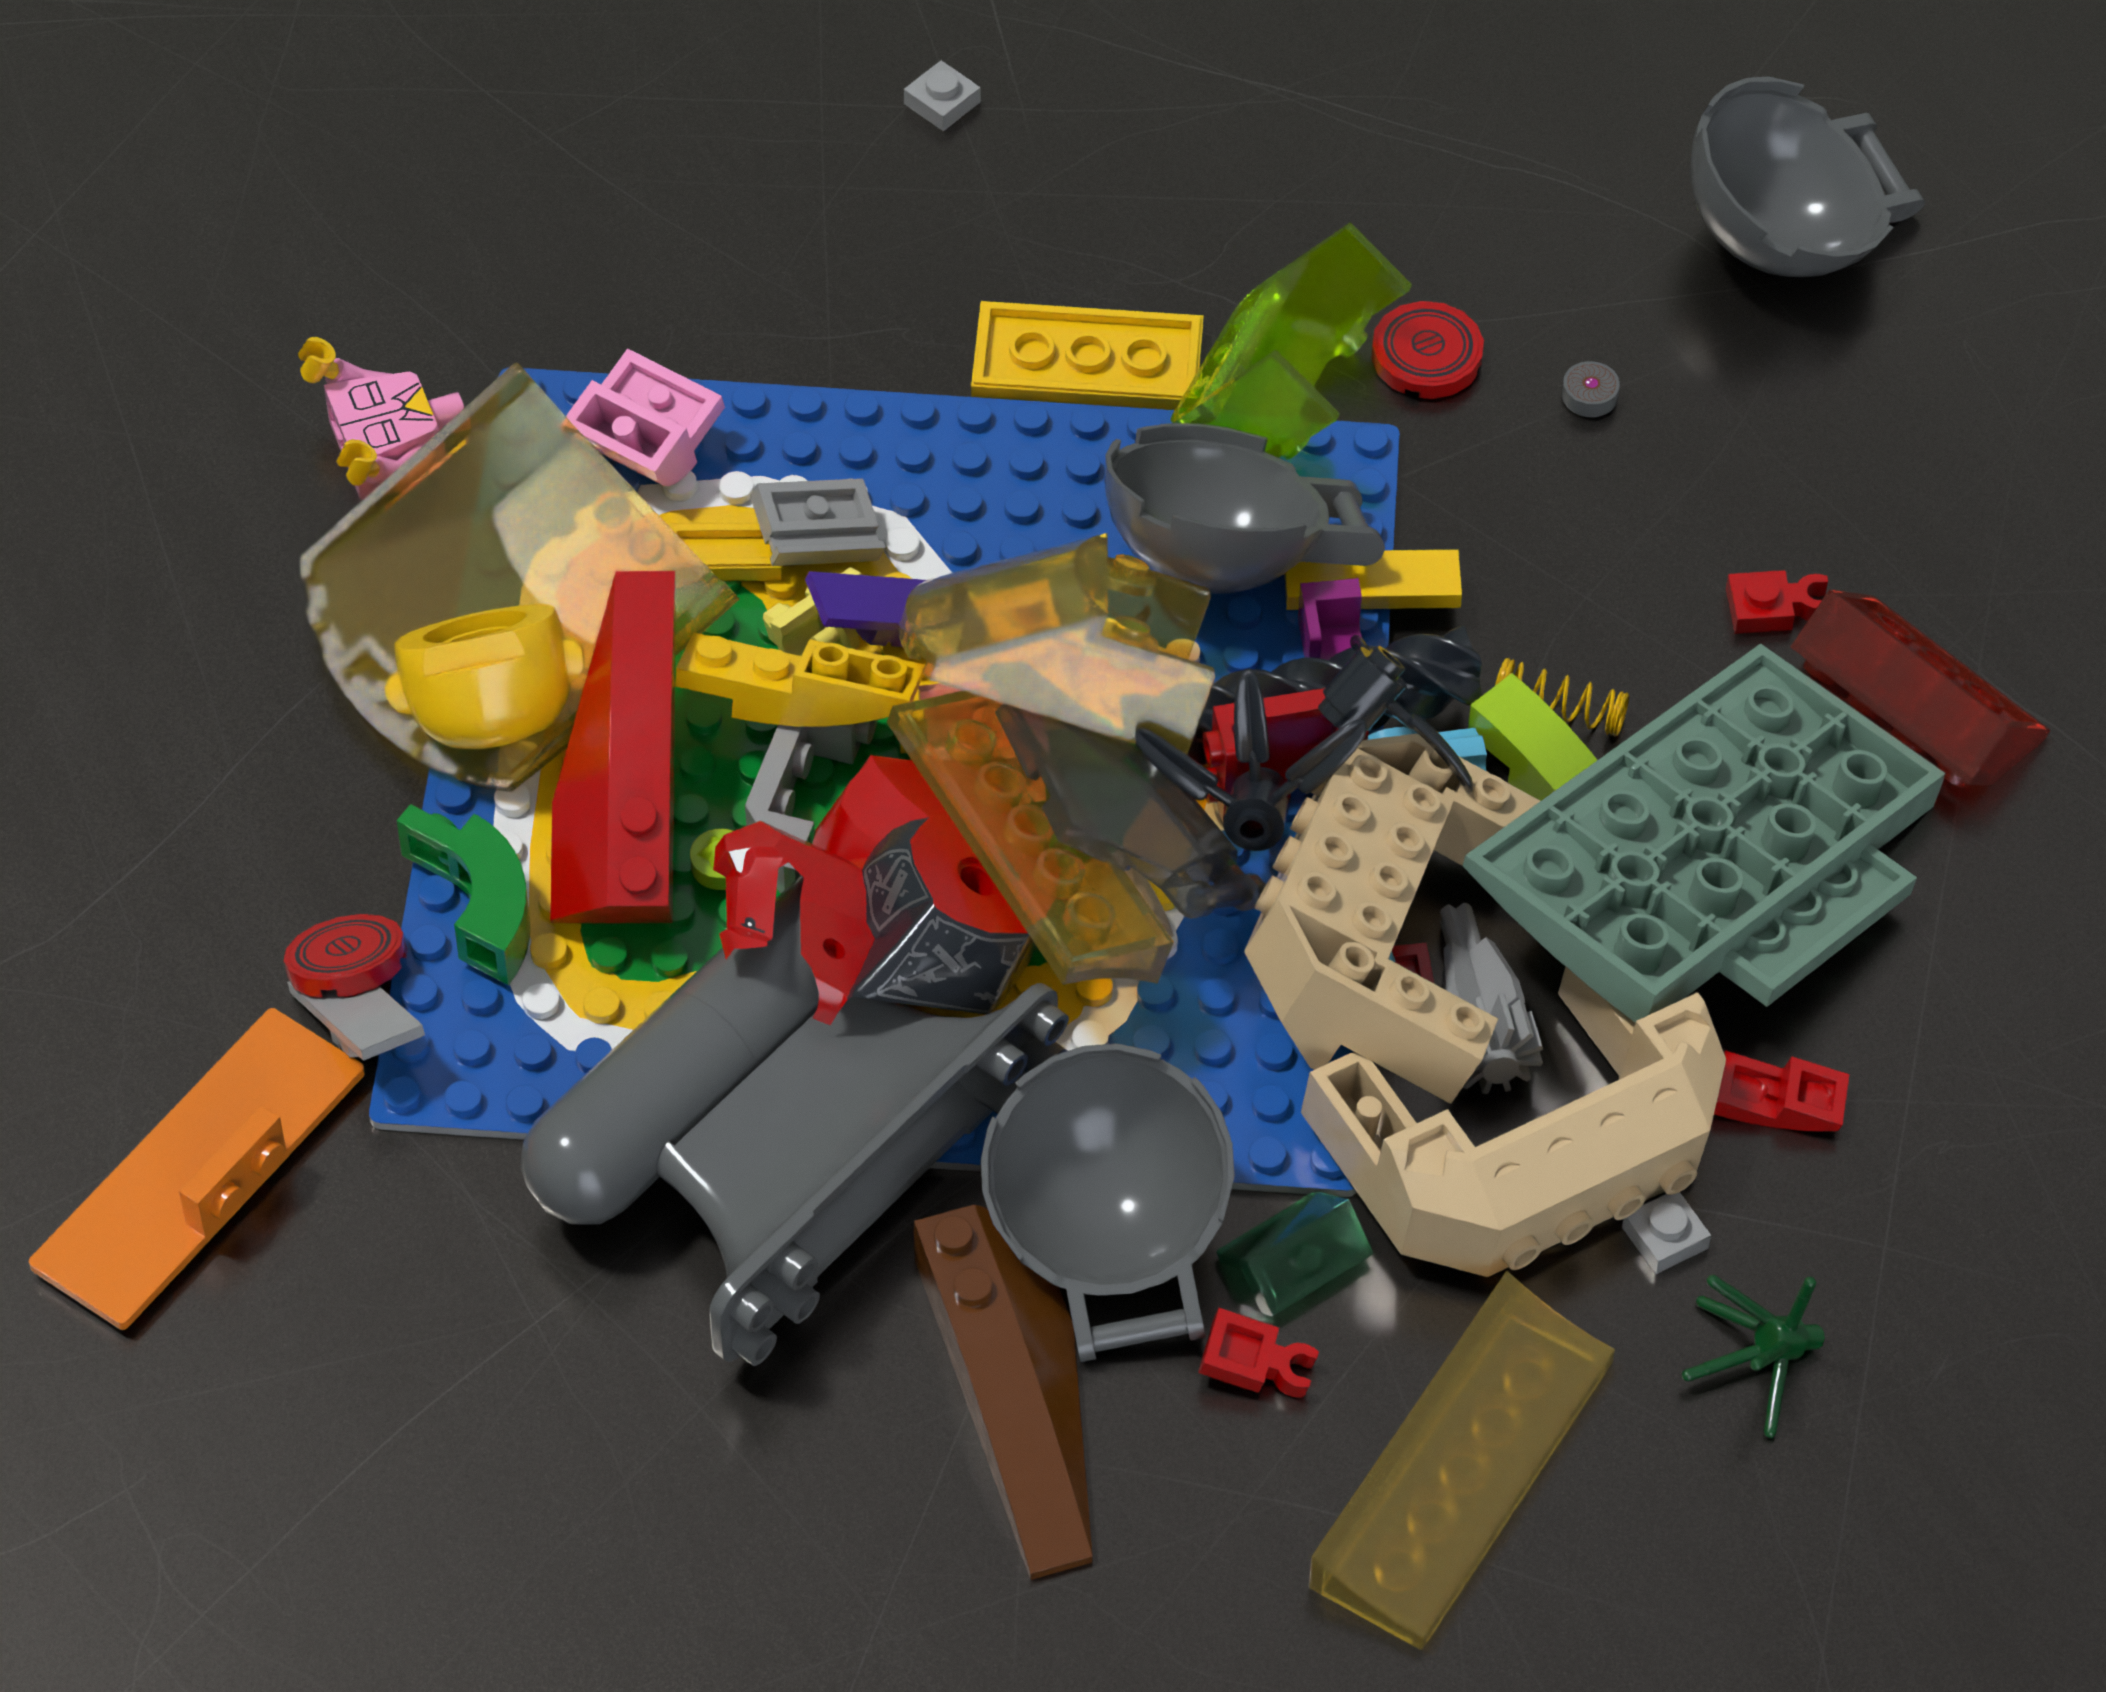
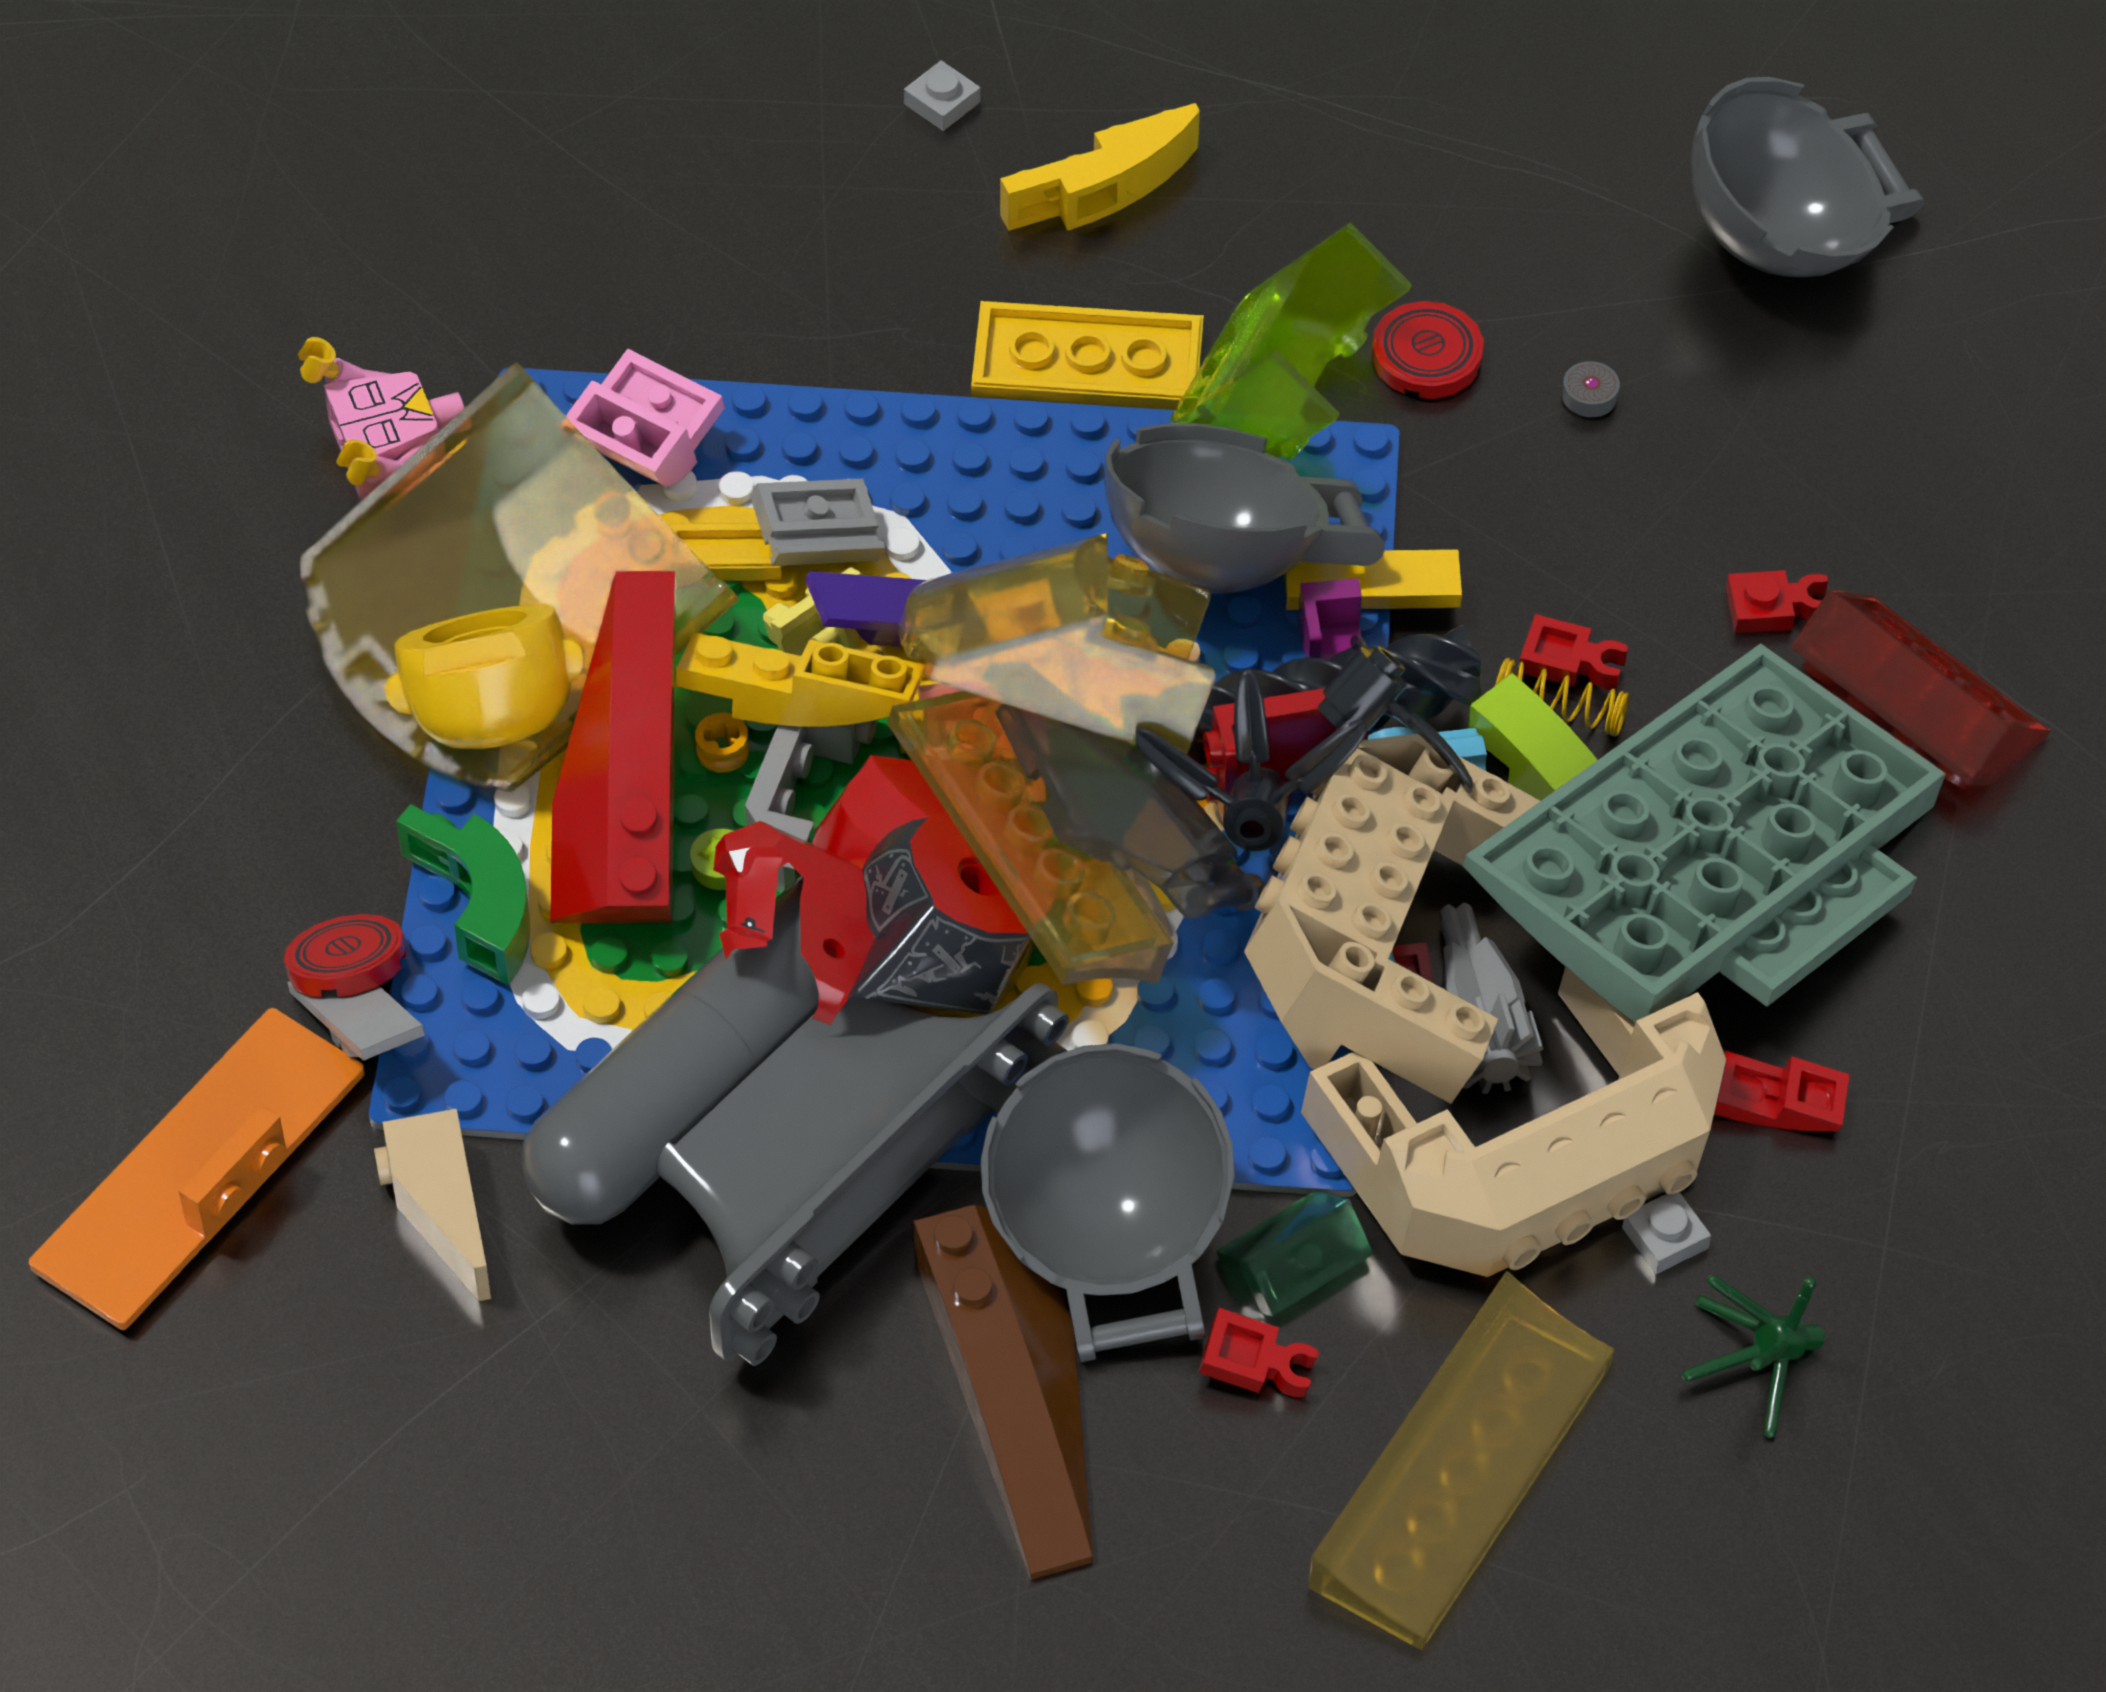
none -> tan slope [374,1109,491,1301]
none -> light orange bush [695,713,749,773]
none -> yellow slope [1000,103,1200,231]
none -> red plate [1519,614,1629,690]

